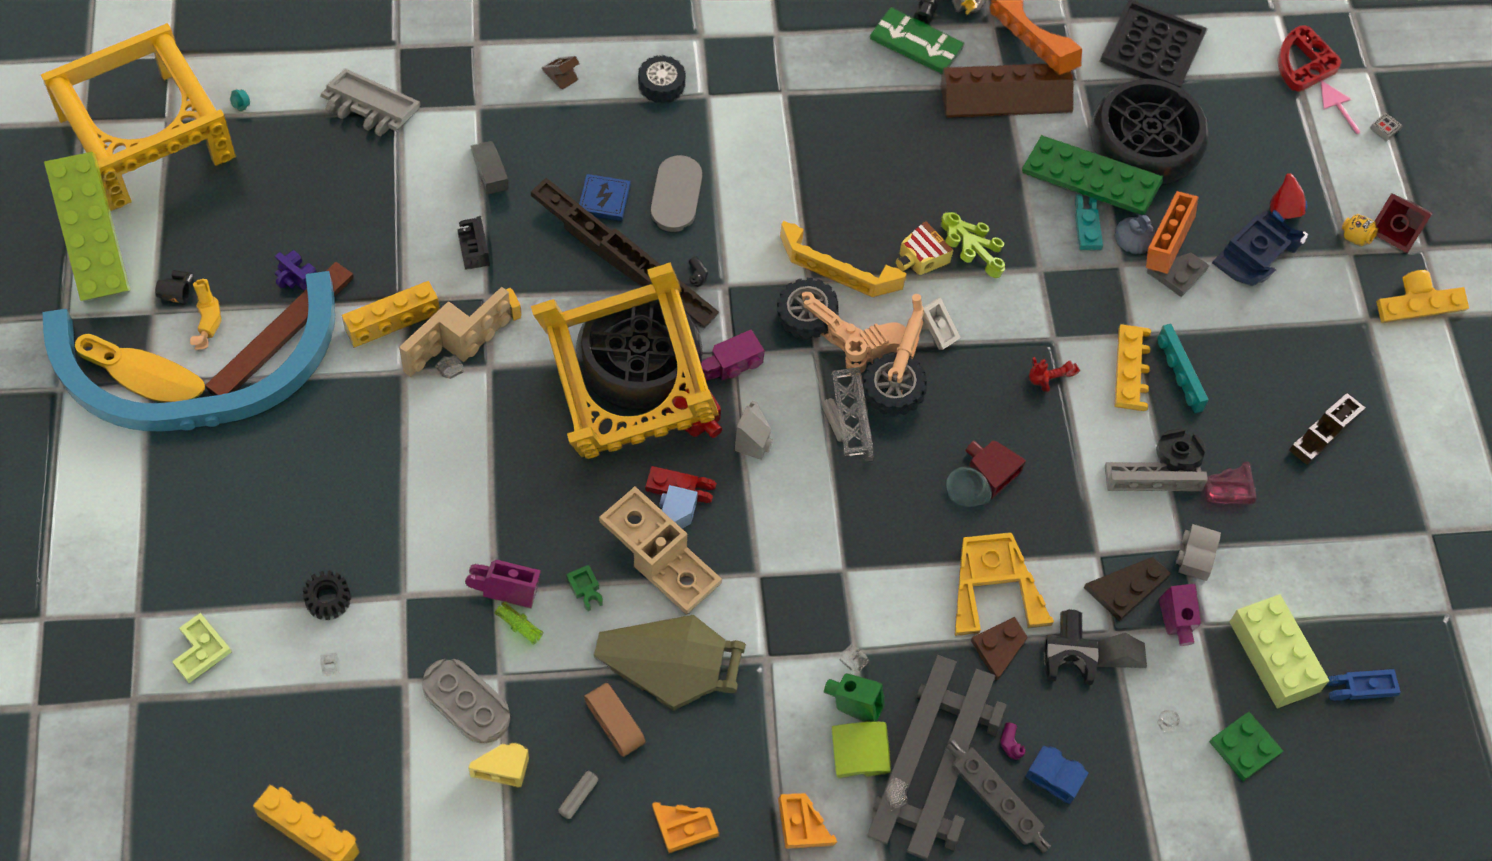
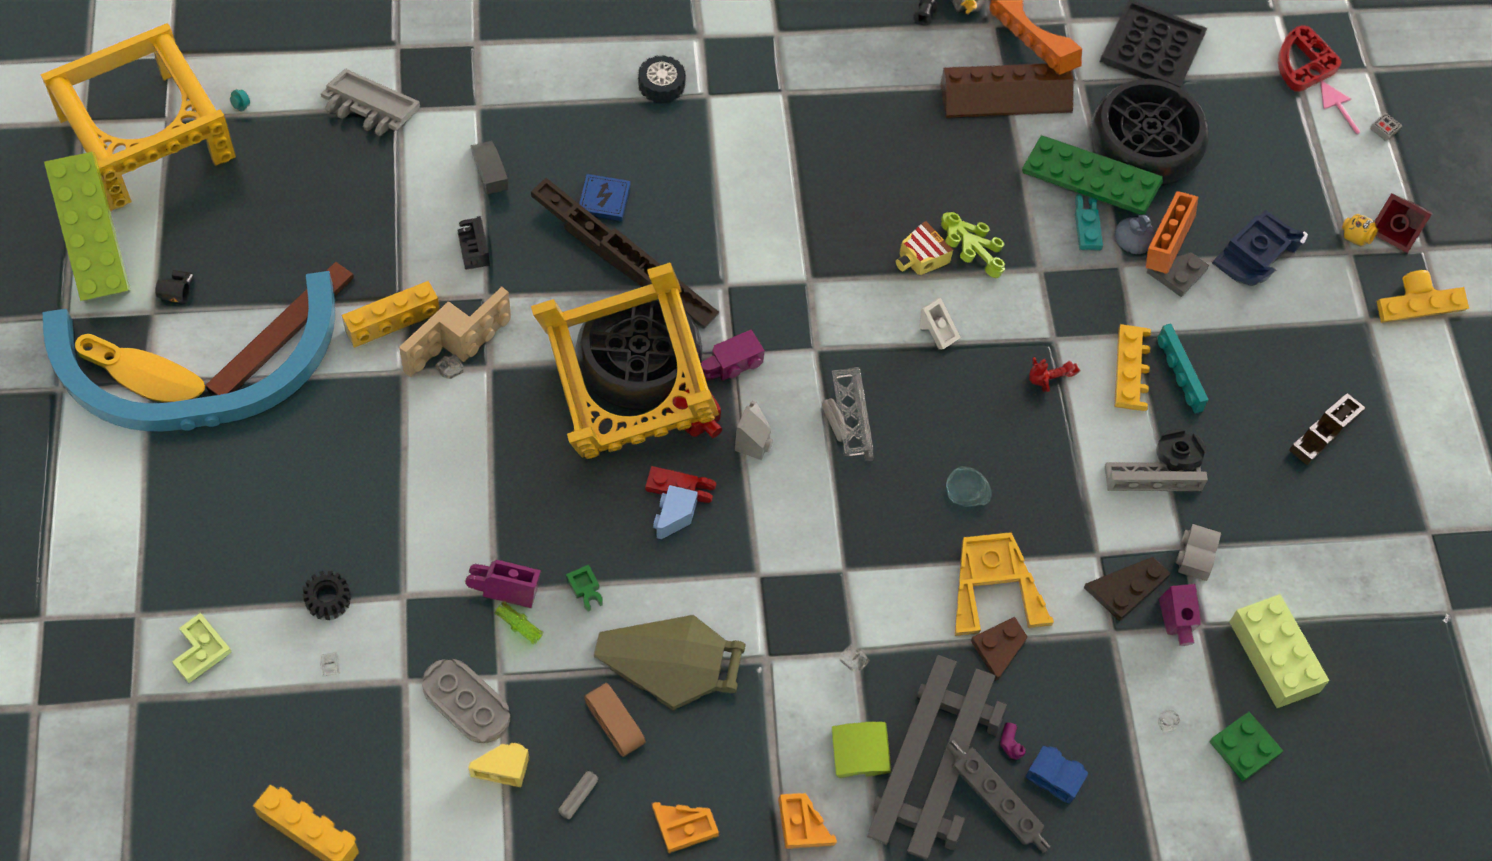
yellow arm [190,279,222,350] -> none
dark purple hips [275,250,317,291] -> none
yellow tile [506,288,521,321] -> none
reddish brown slope [541,56,580,89] -> none
tan bracket [599,487,722,615] -> none
light grey tile [651,156,702,232] -> none
black arm [688,256,708,287] -> none
piece [777,278,927,416] -> none
yellow slope [780,220,907,297] -> none
green torso [824,673,885,722] -> none
green tile [870,7,964,74] -> none
clear piece [885,777,908,810] -> none
dark red torso [965,441,1026,499] -> none
black connector [1044,609,1098,685] -> none
dark grey slope [1097,632,1147,668] -> none
clear pink wing [1204,462,1257,504] -> none
red hat [1269,173,1307,222] -> none
blue hinge [1326,669,1401,701] -> none

